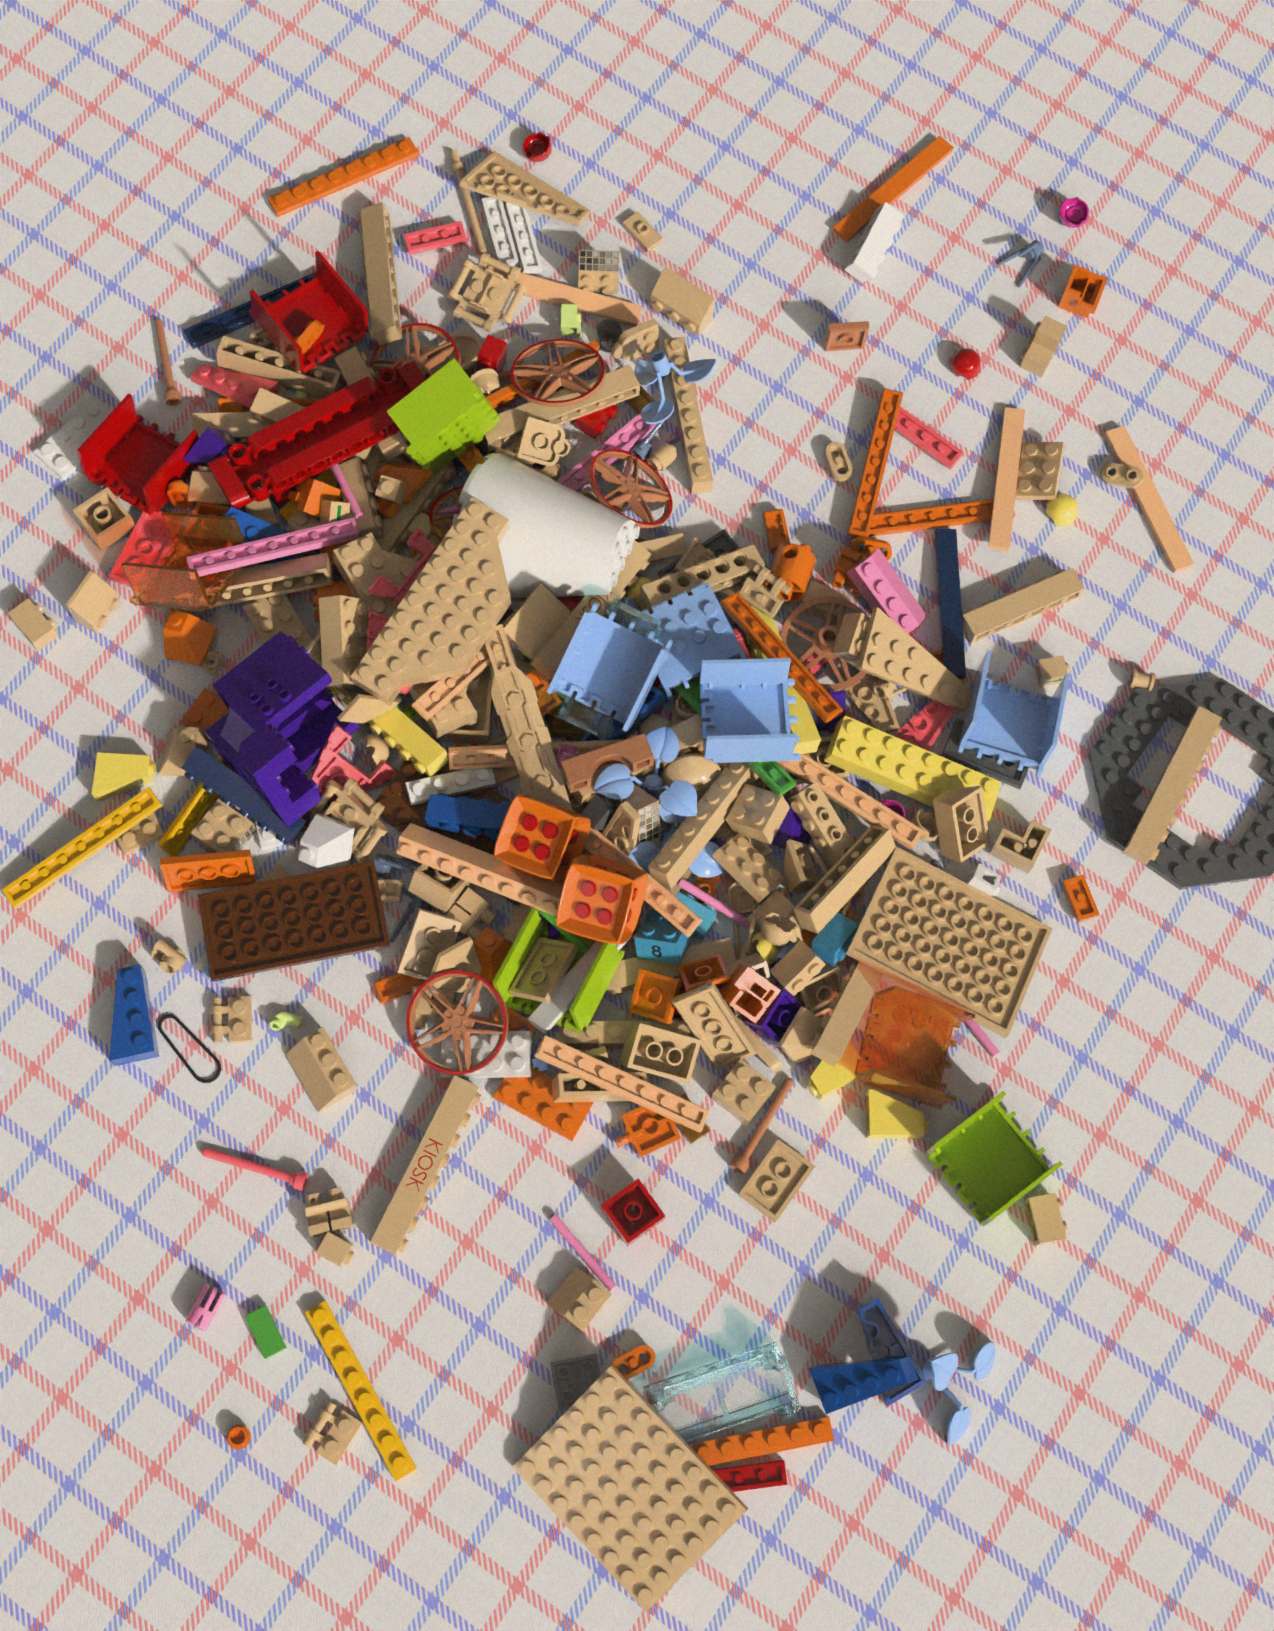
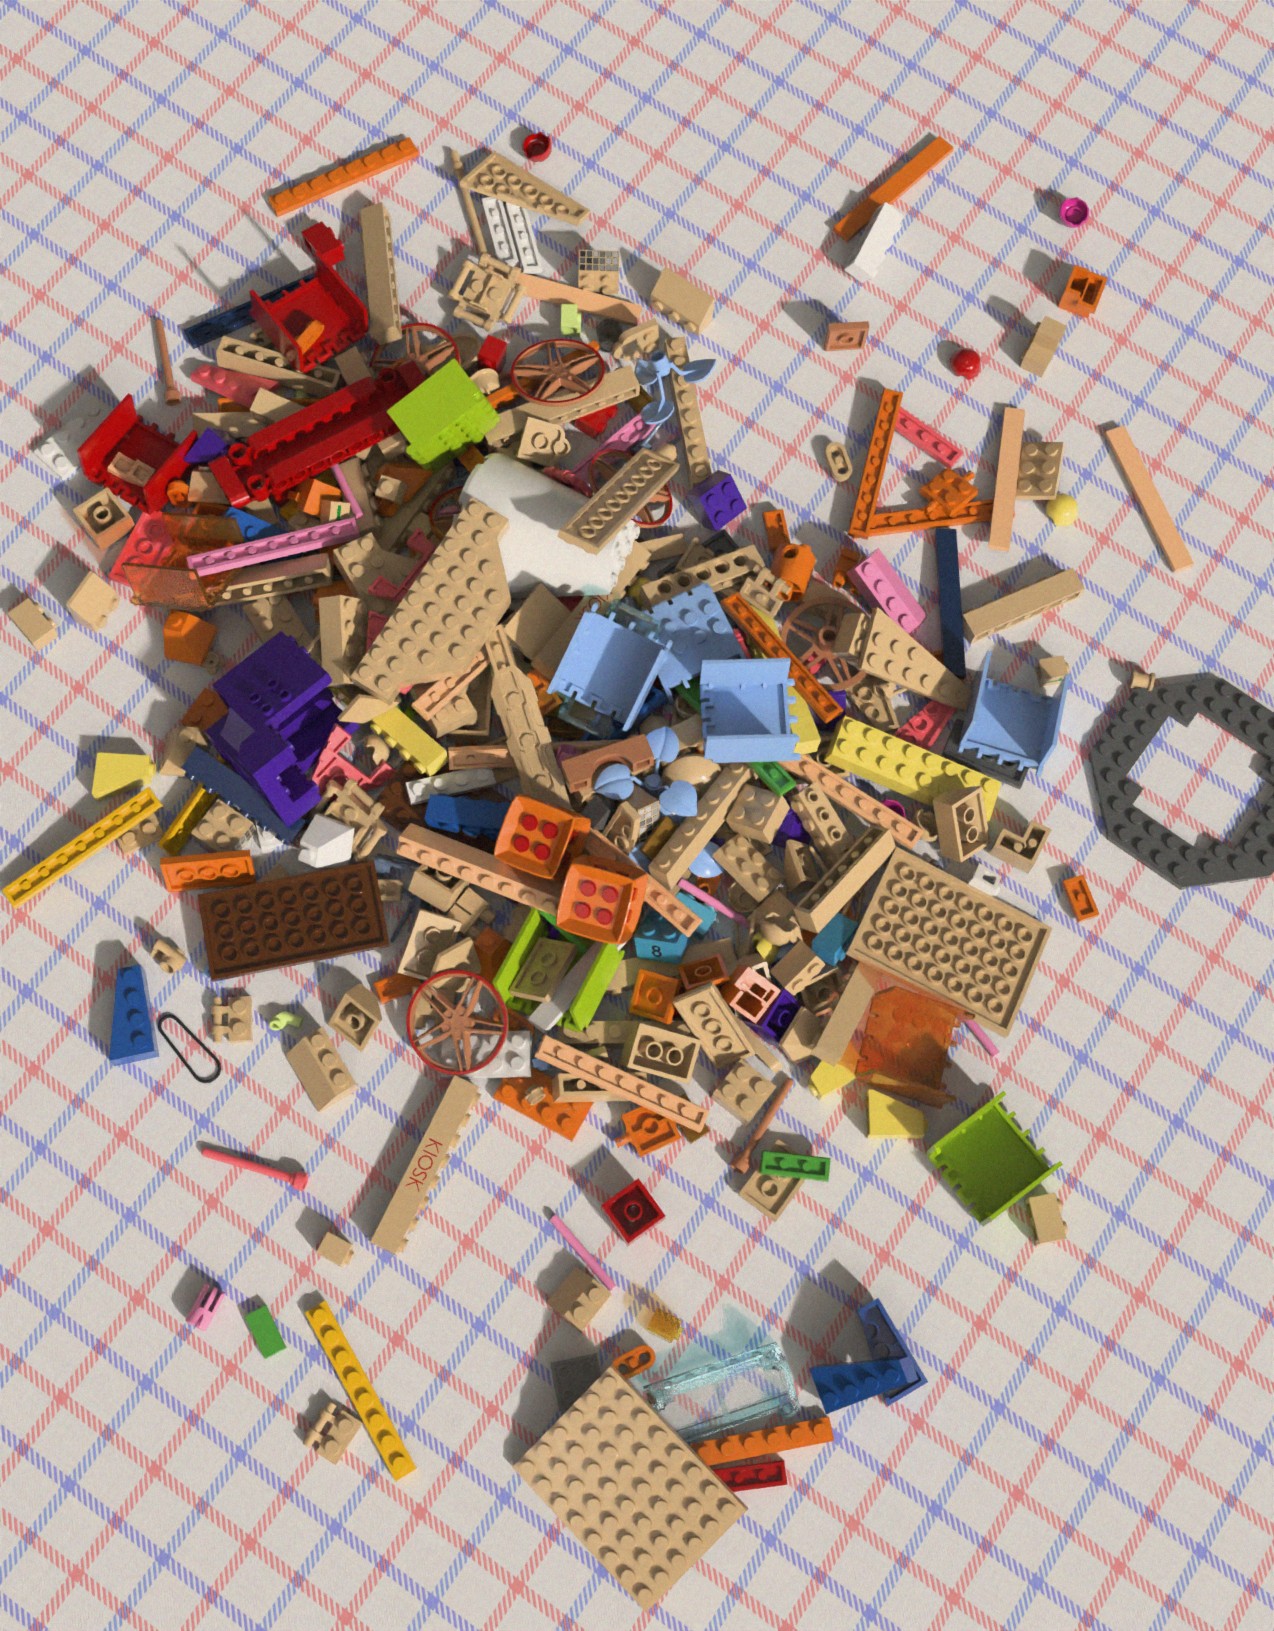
orange plate [226,1425,251,1450] -> none
tan hips [305,1187,355,1238] -> none
coral plate [404,221,467,255] -> none
tan plate [622,212,663,253] -> none
orange plate [851,536,892,560] -> none
light blue plant [923,1342,995,1446] -> none
sand blue plant [998,240,1044,287] -> none
tan plate [1102,463,1144,489] -> none
tan brick [1122,706,1222,865] -> none
none -> light nougat slope [108,452,155,487]
none -> red brick [301,221,345,266]
none -> tan slope [328,983,382,1052]
none -> tan plate [524,1085,546,1105]
none -> coral plate [543,466,593,498]
none -> tan plate [557,447,680,555]
none -> pearl gold tile [639,816,678,862]
none -> clear yellow brick [646,1308,684,1344]
none -> dark purple brick [686,470,747,532]
none -> bright green tile [760,1150,831,1182]
none -> orange plate [919,467,978,516]

